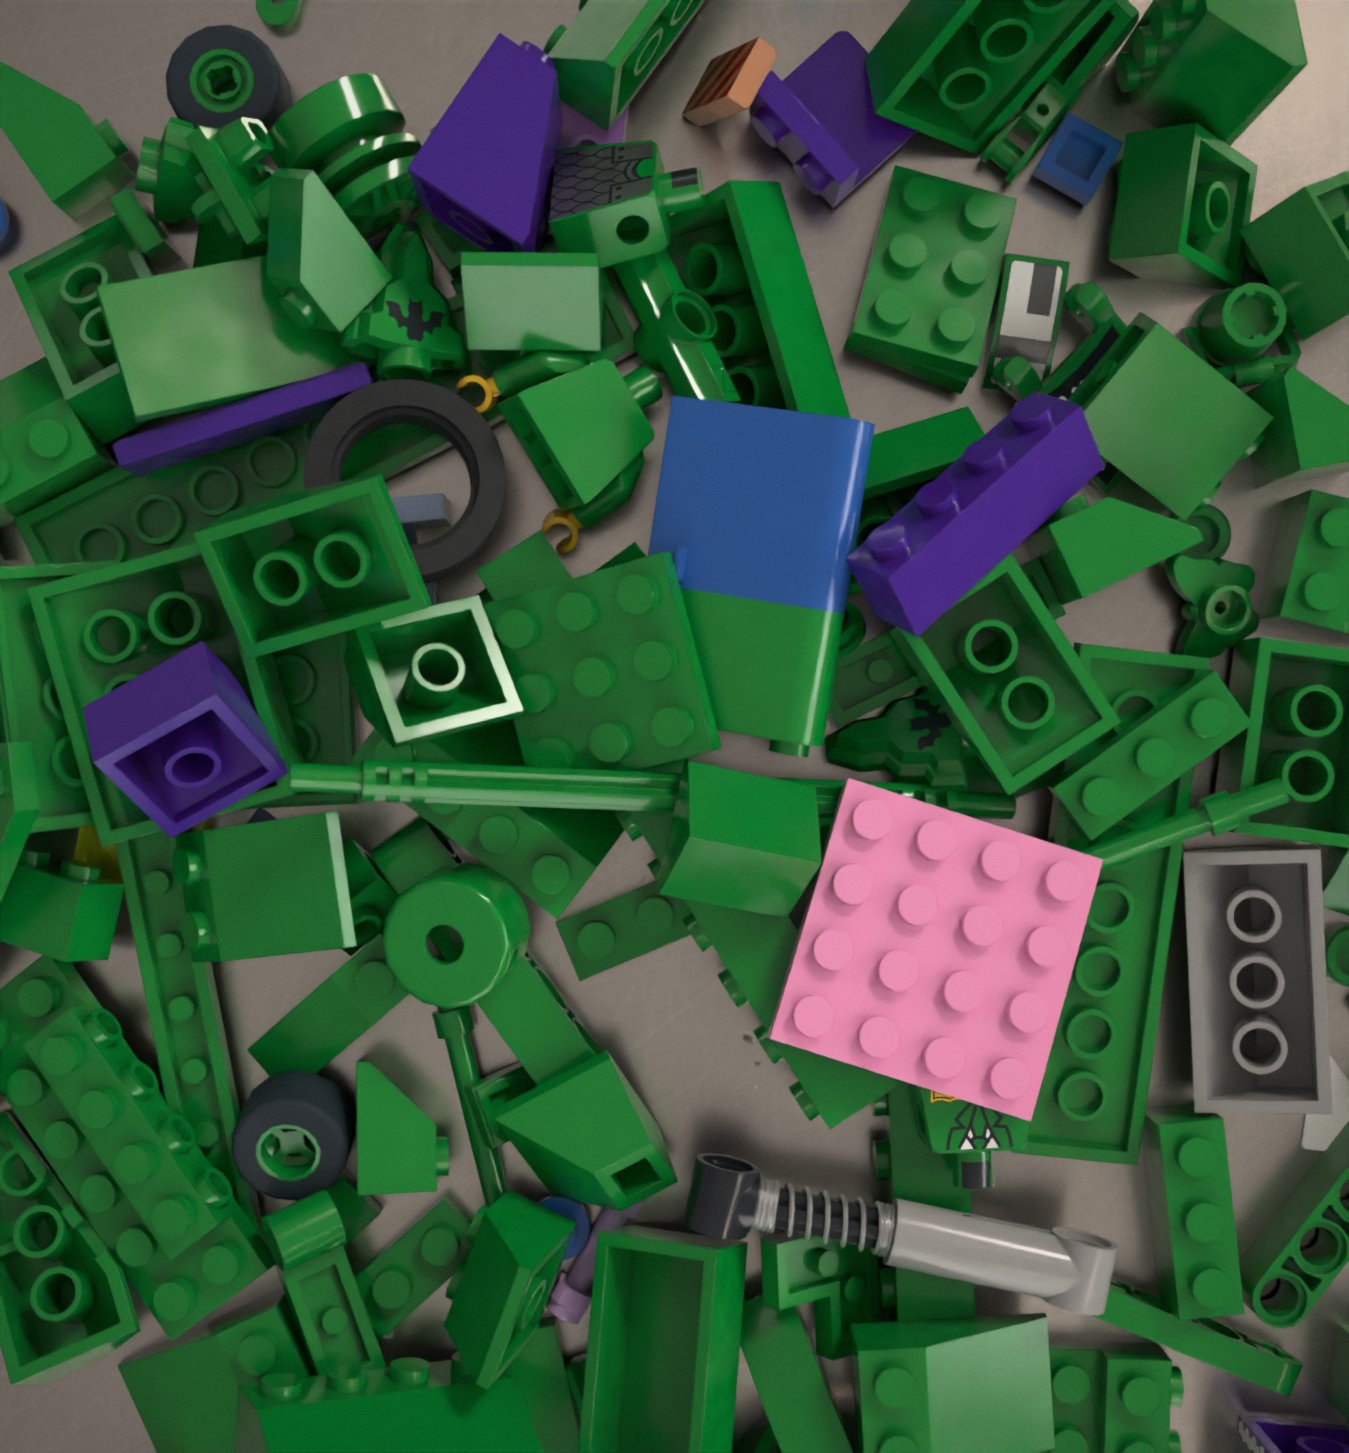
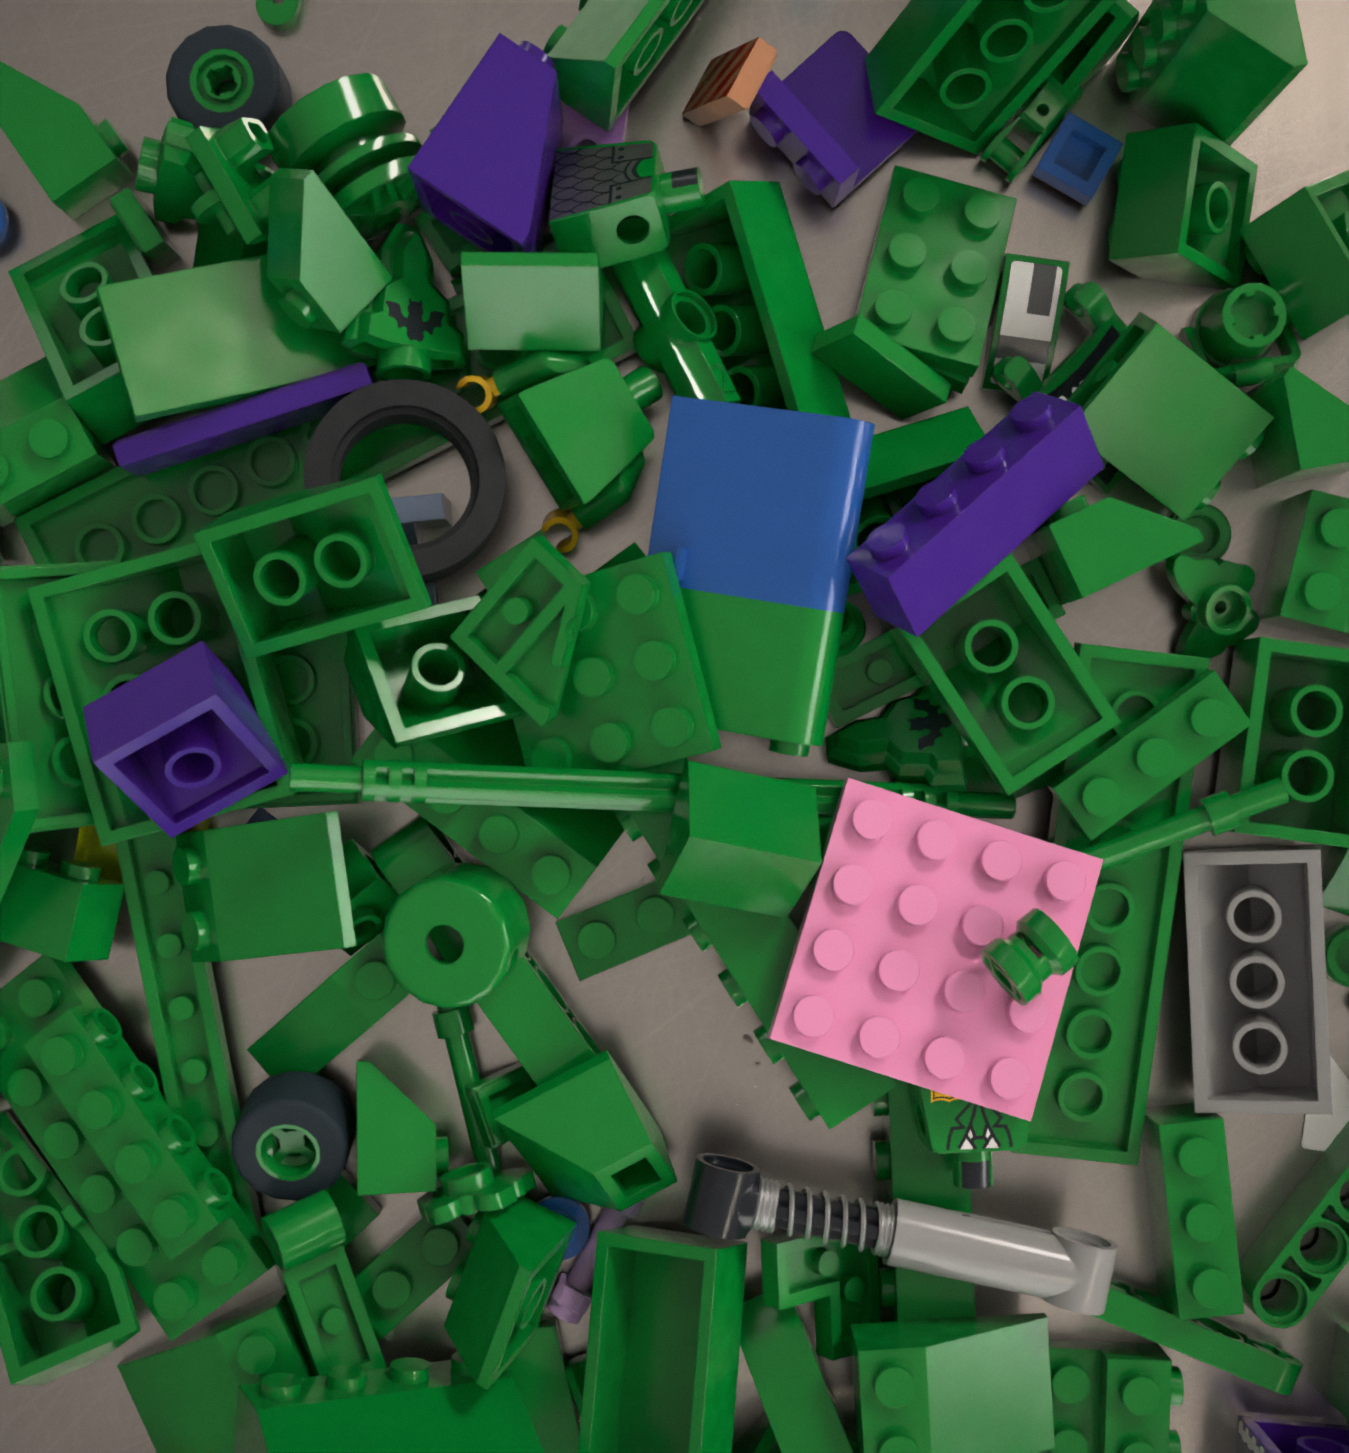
none -> green animal [417,1162,537,1226]
none -> green wing [450,536,591,727]
none -> green tile [811,314,951,420]
none -> green wheel [980,908,1079,1006]

